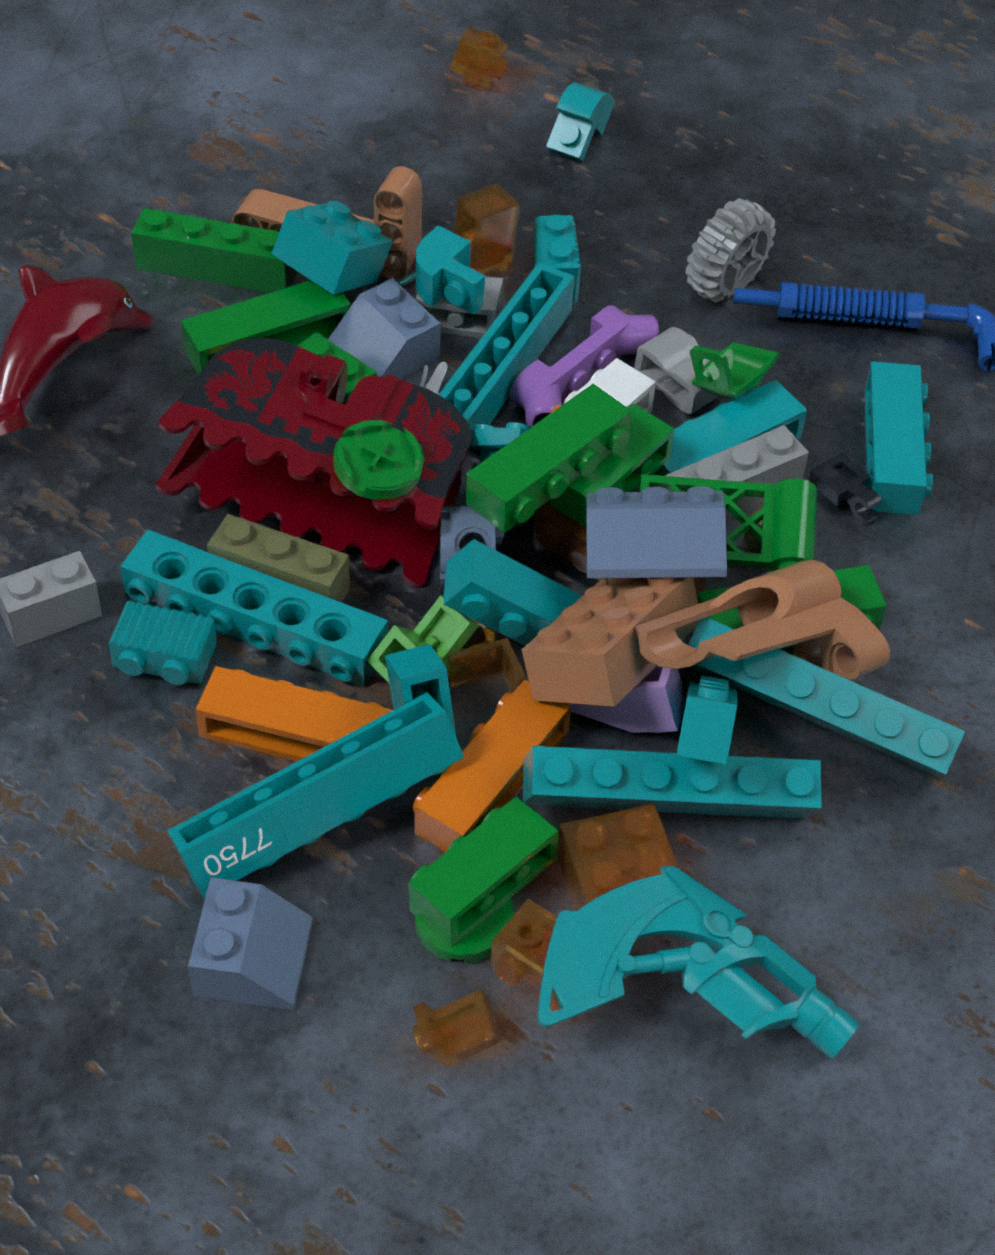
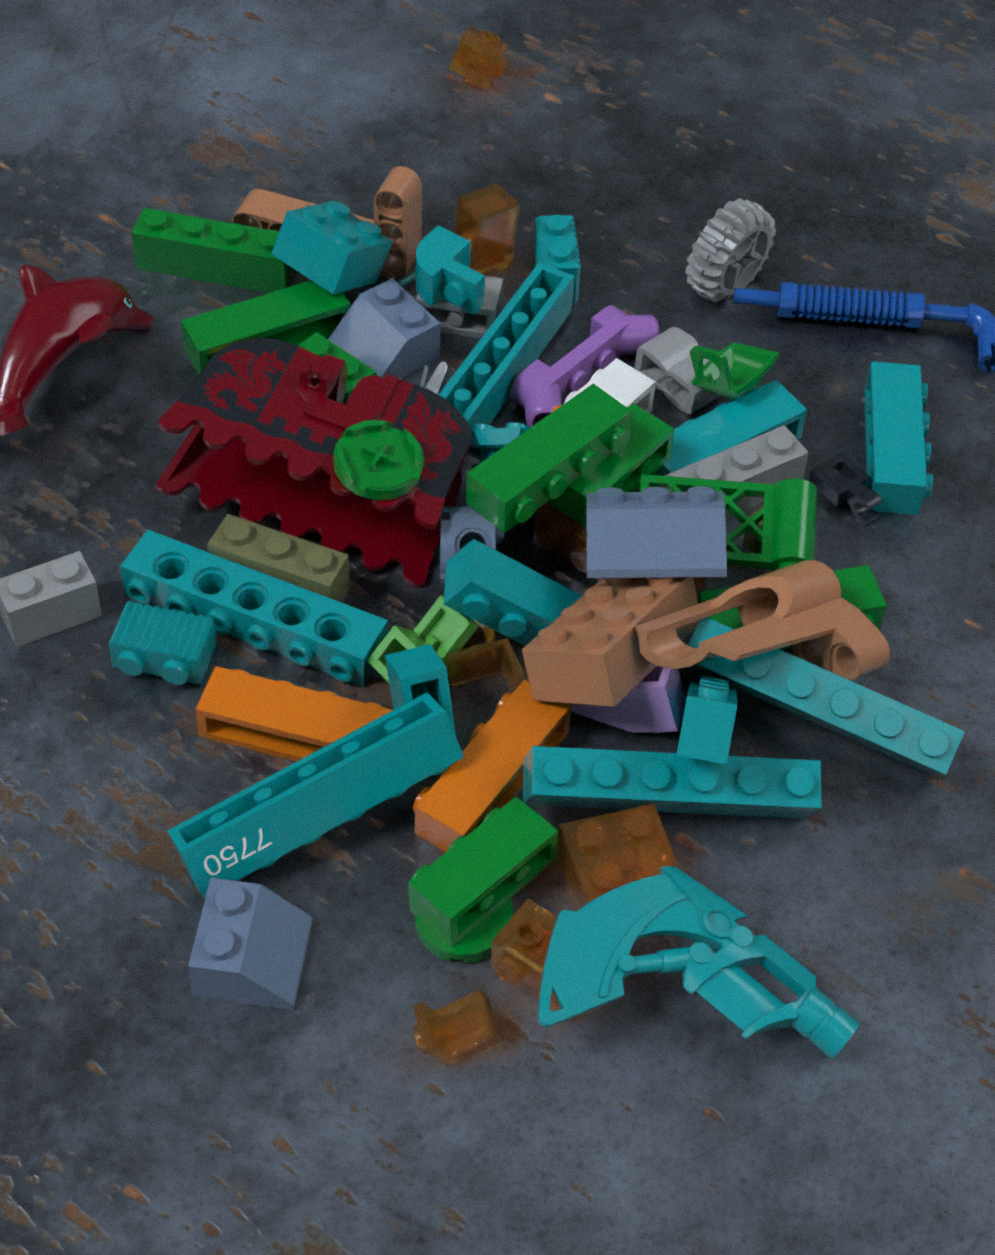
teal brick [546,82,615,162] -> none

